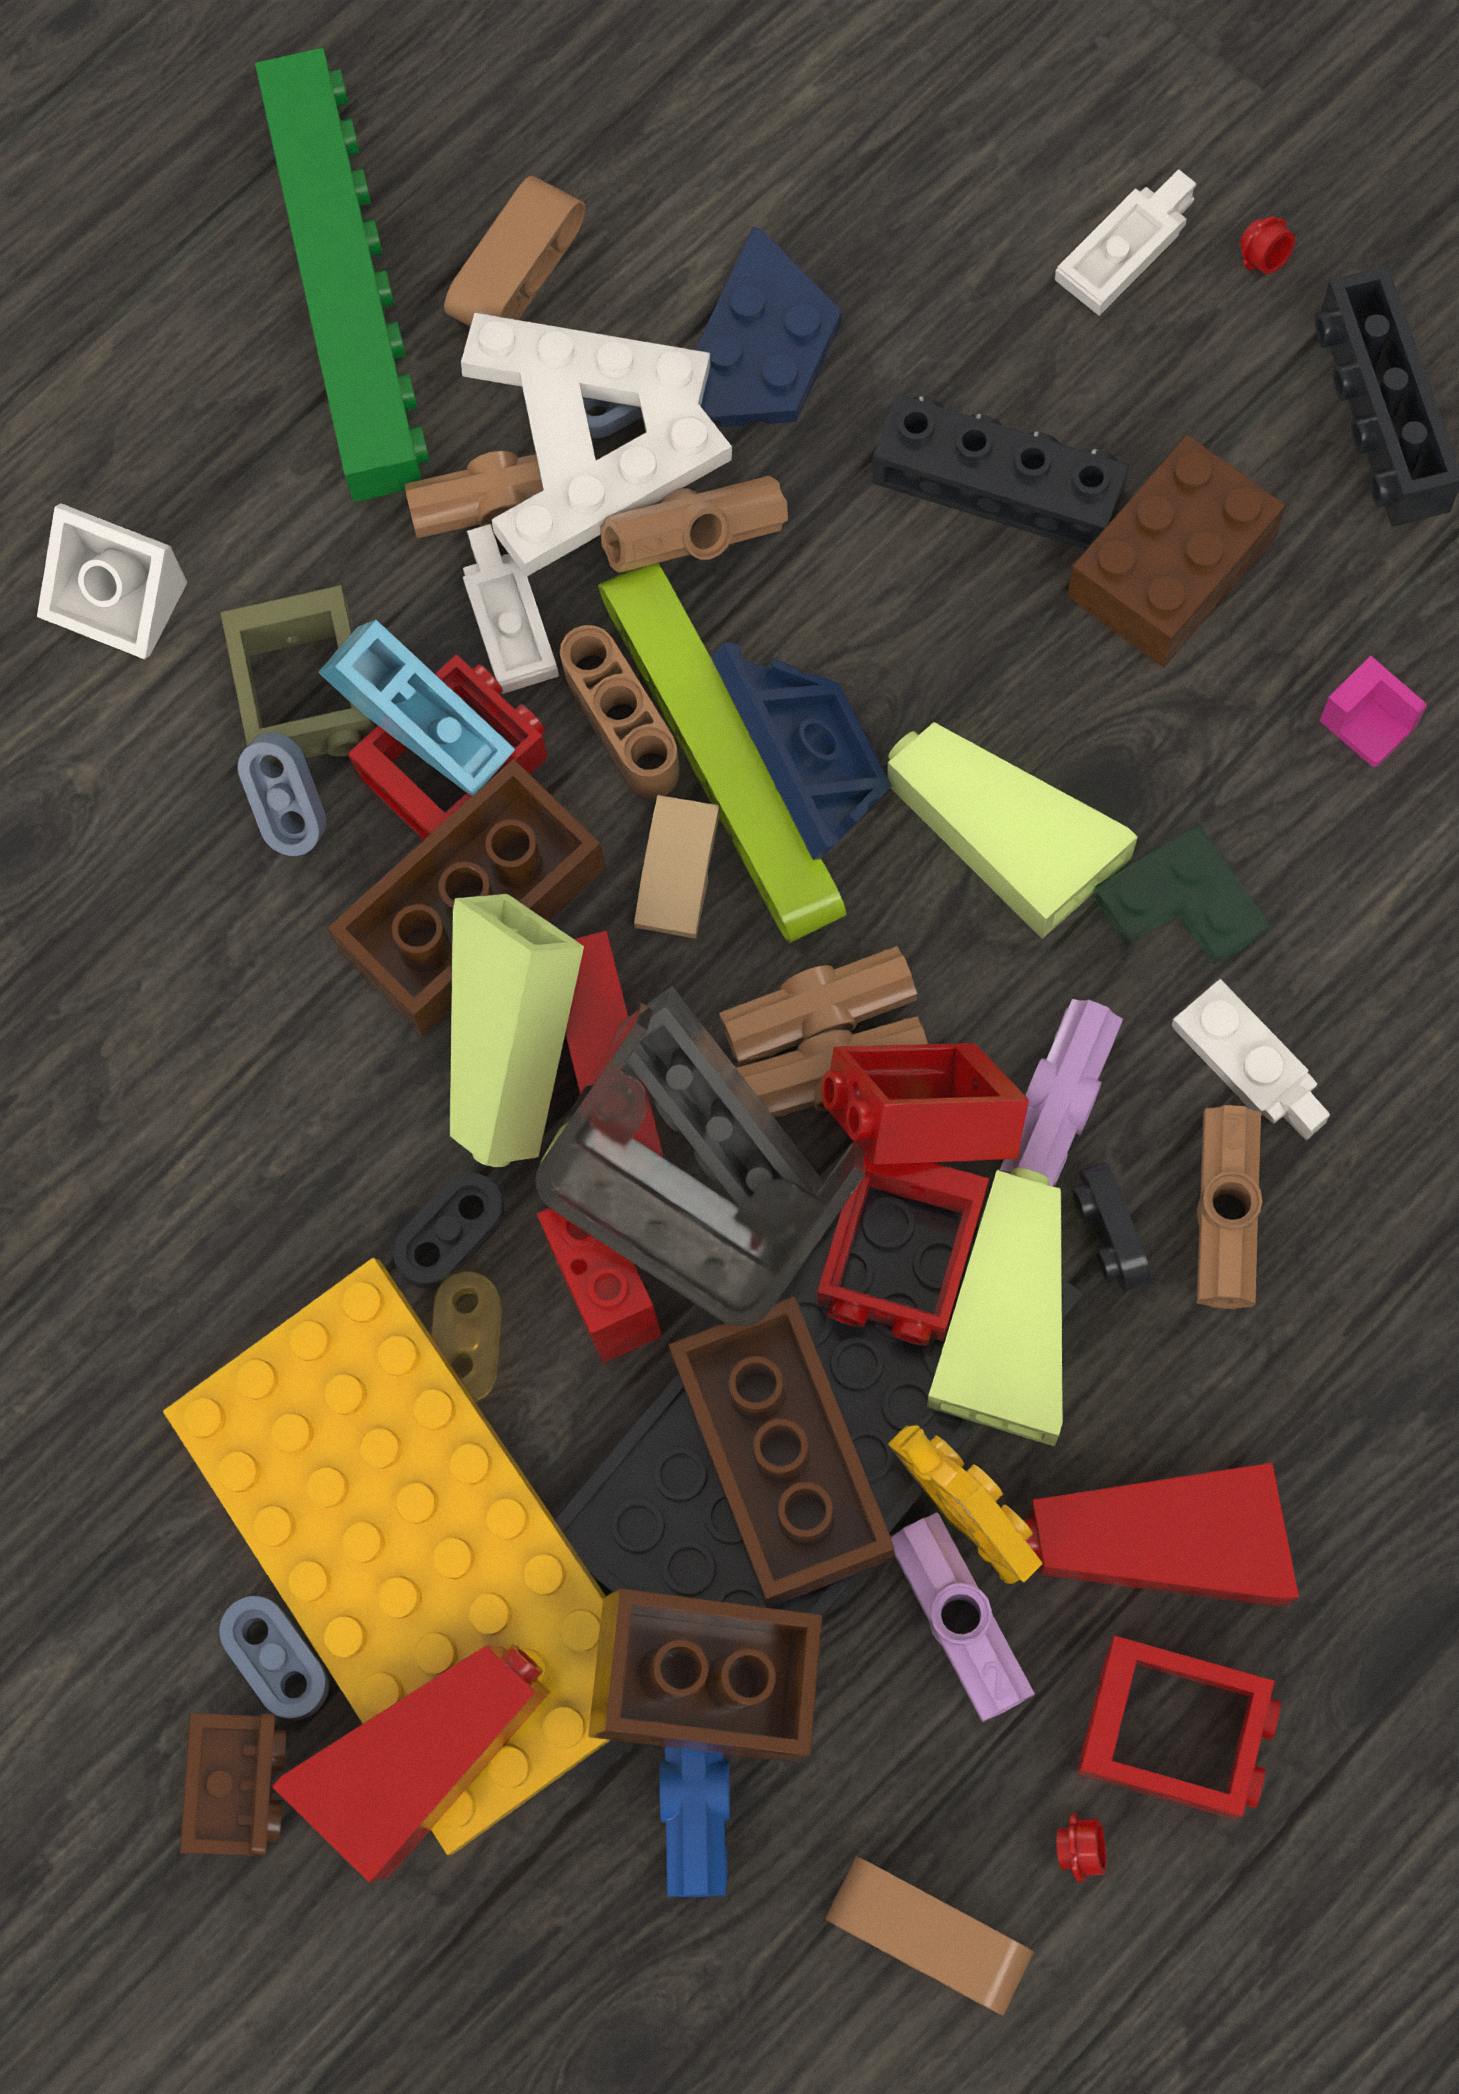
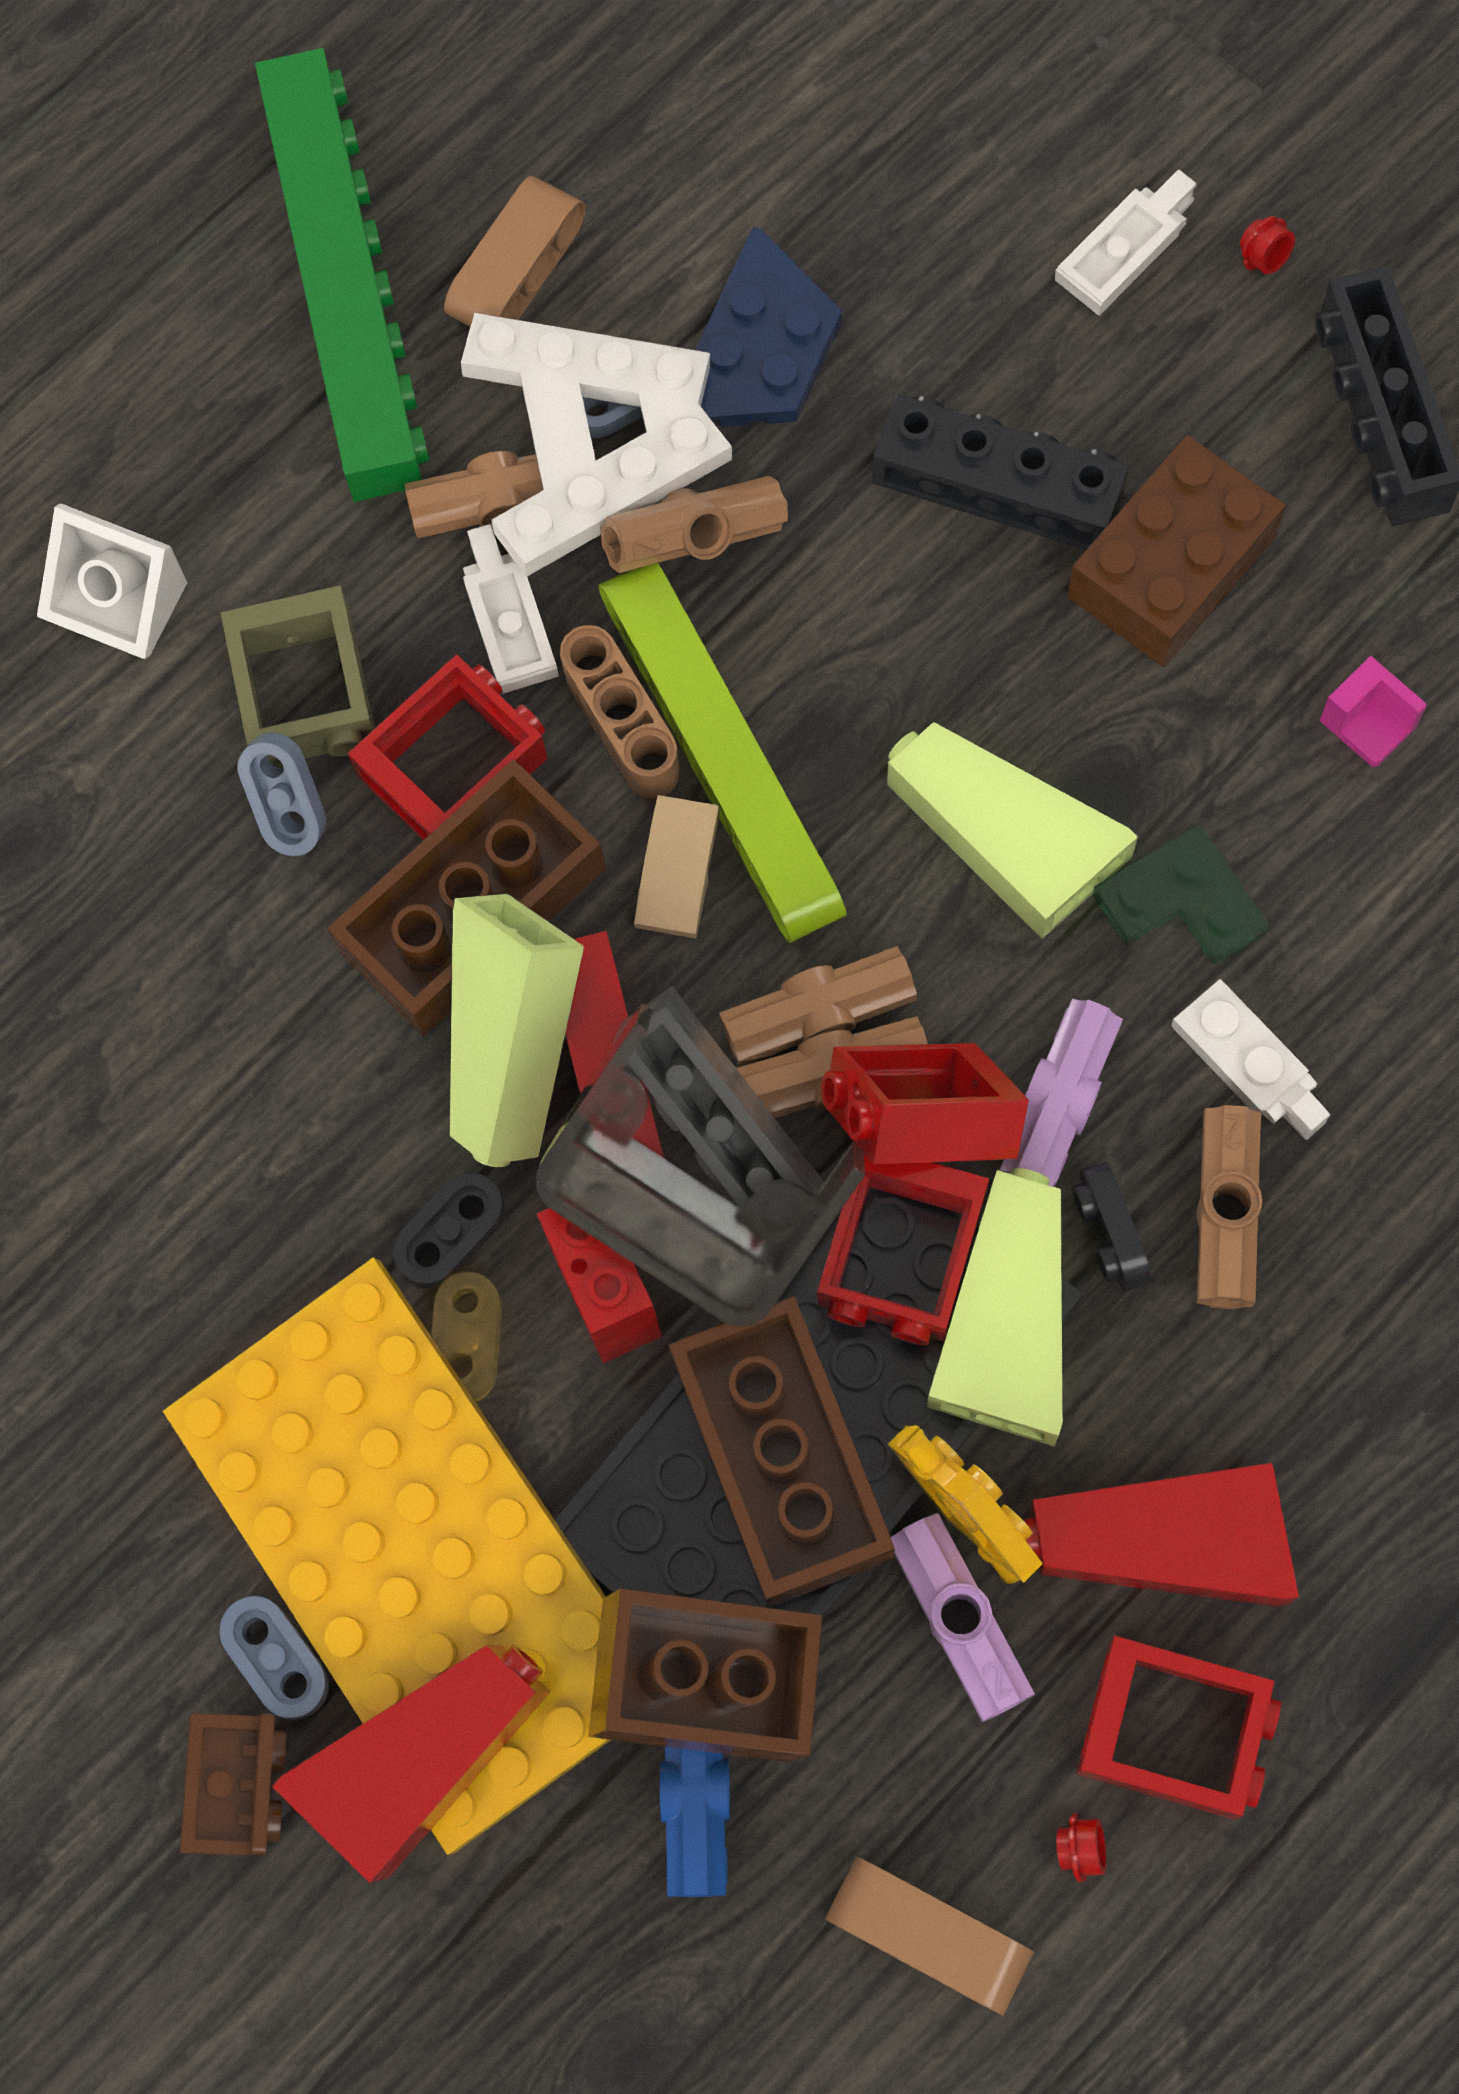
medium azure slope [318,620,515,796] -> none
dark blue wing [711,642,892,860] -> none

